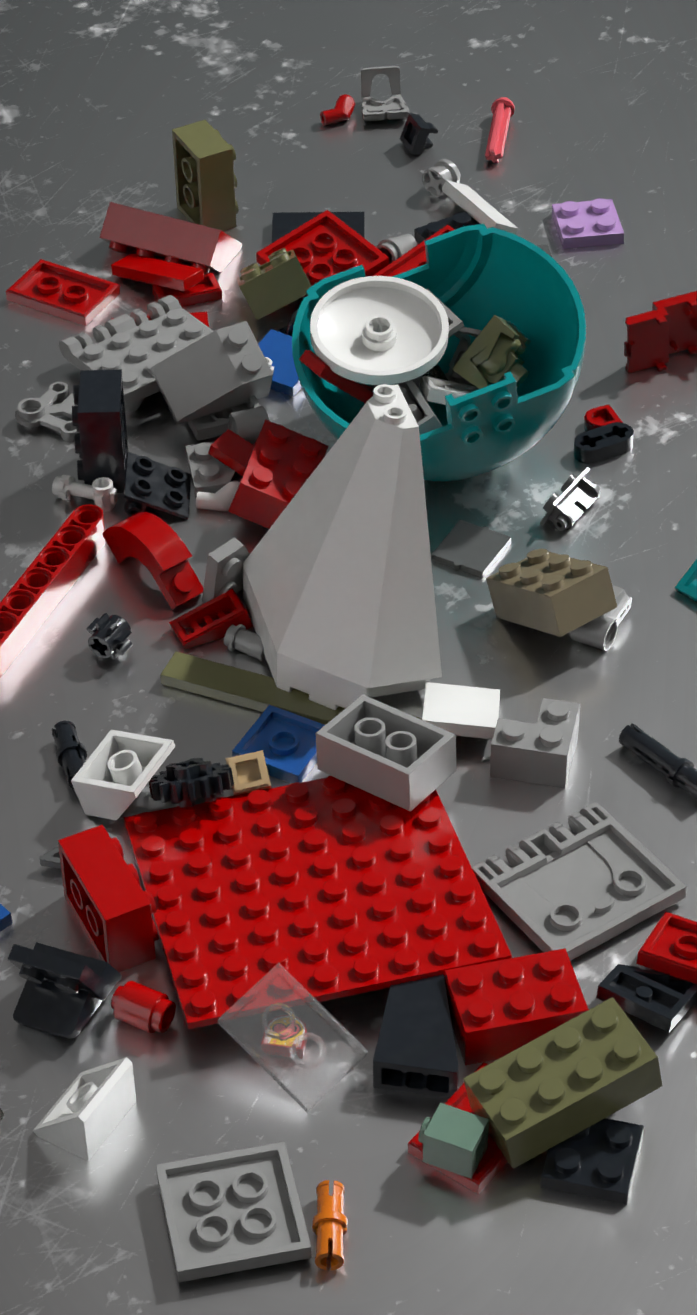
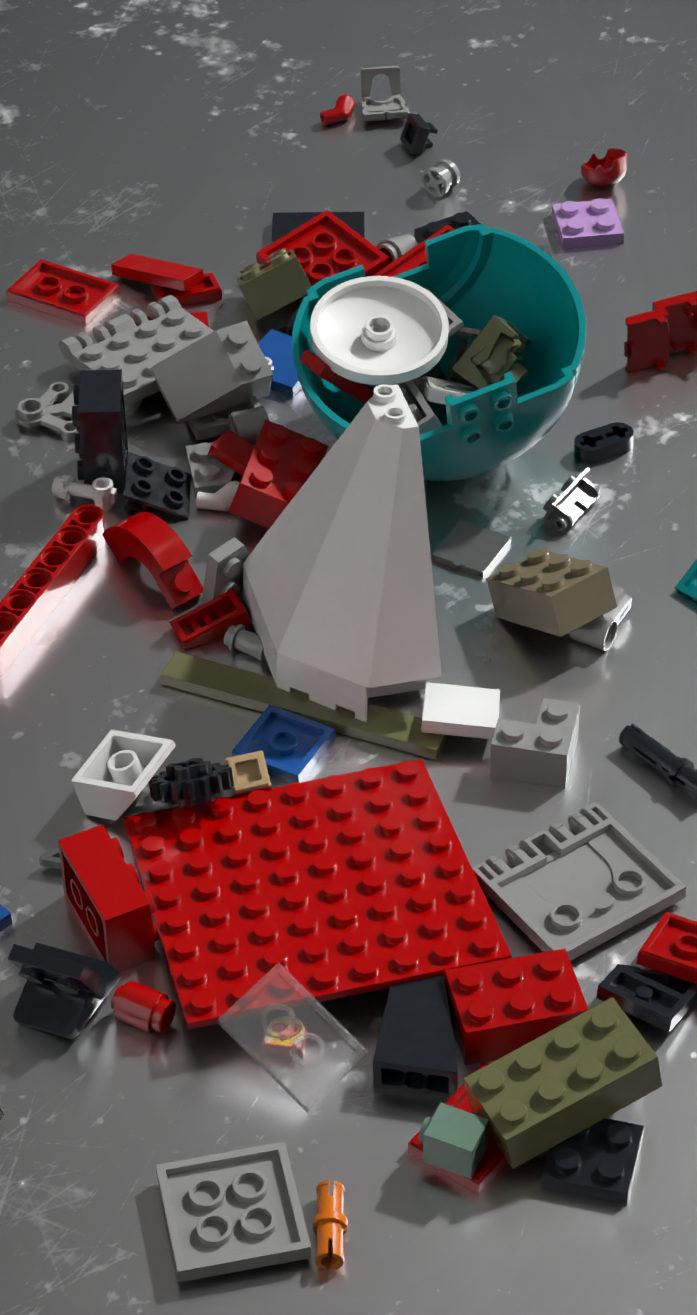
white slope [33,1057,136,1161] -> none
black pin [52,720,87,789] -> none
black gear [87,613,133,660] -> none
red slope [99,202,242,274] -> none
olive brick [172,120,239,231] -> none
light grey brick [315,694,456,811] -> none
white tile [442,180,518,235] -> none
coral axle [485,97,515,163] -> none
red tile [584,404,623,431] -> none
none -> red hair [581,148,627,187]

